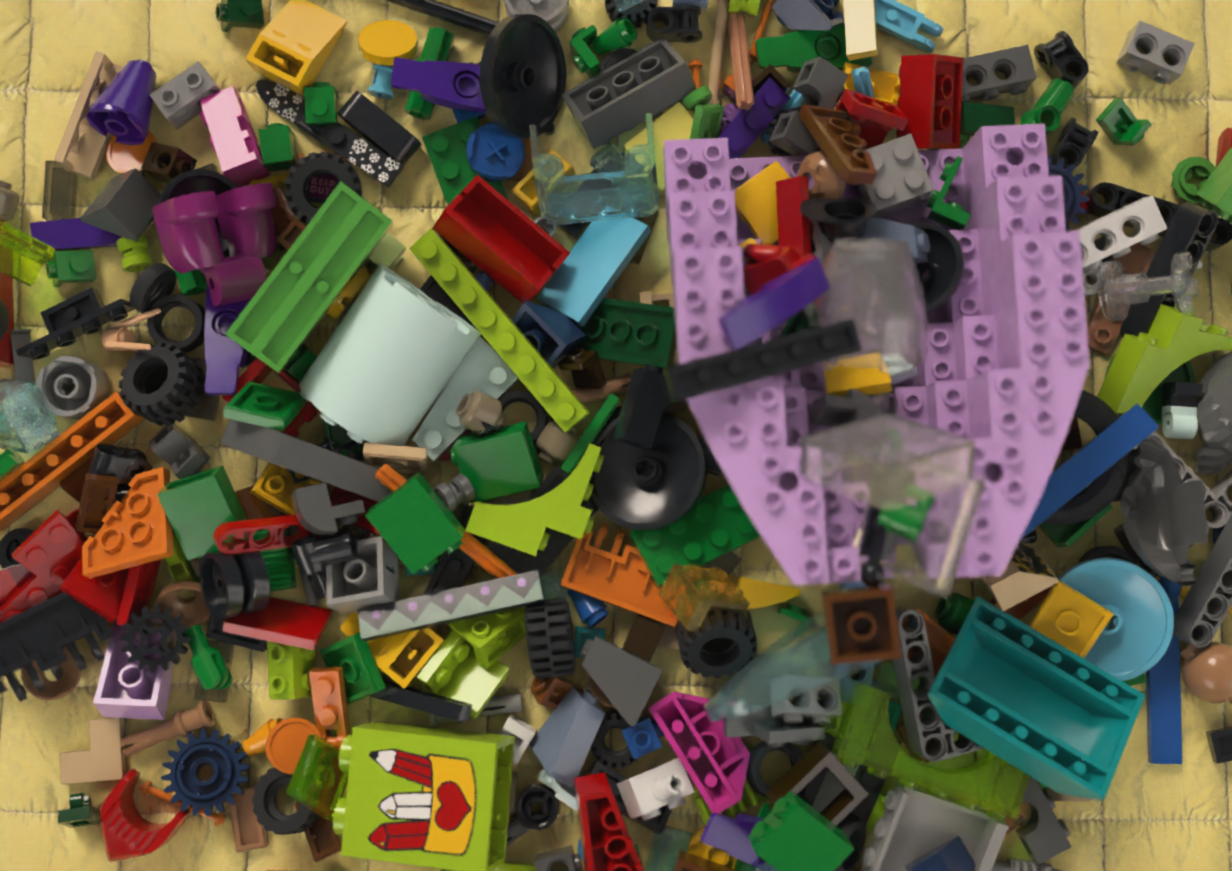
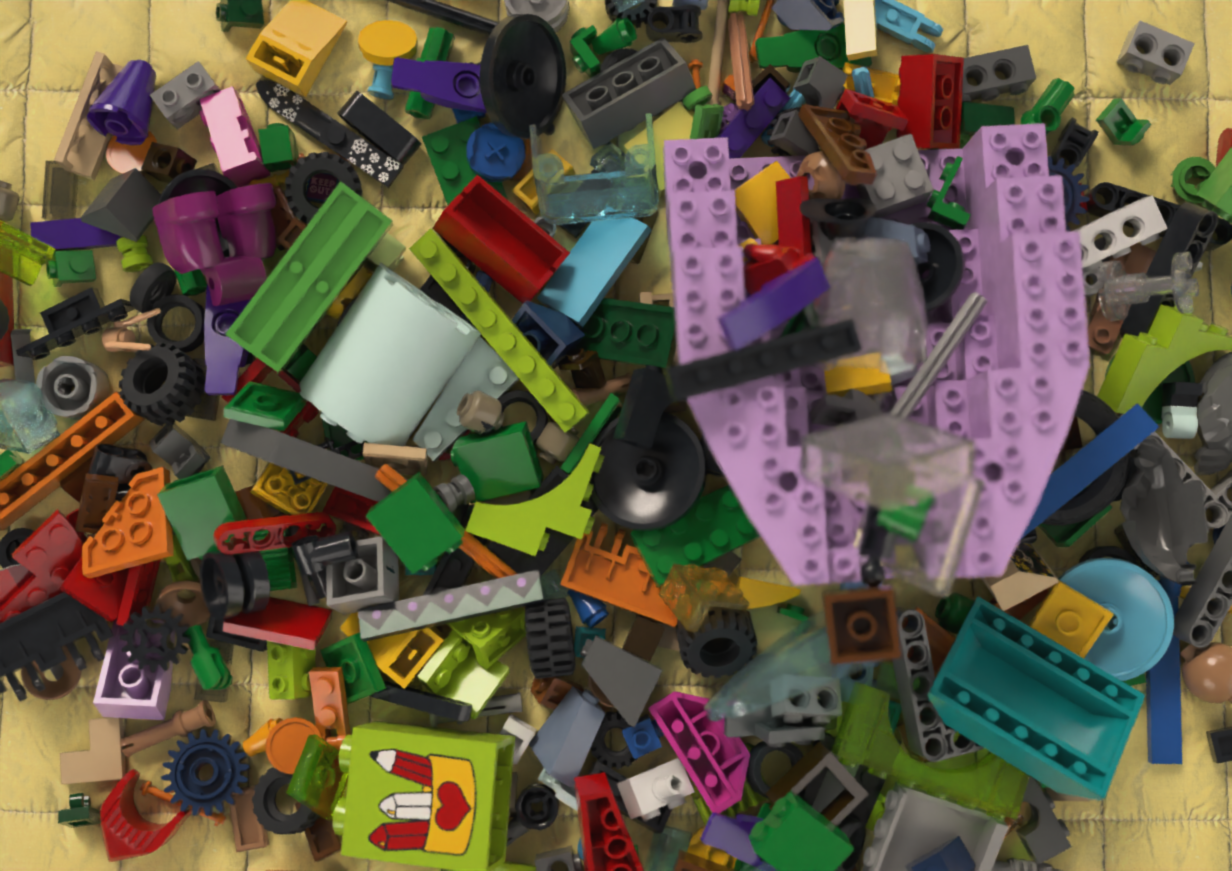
dark grey brick [291,483,365,536] -> none
green bracket [304,82,339,125] -> none
black piece [1034,31,1089,88] -> none
none -> light grey axle [885,292,987,432]

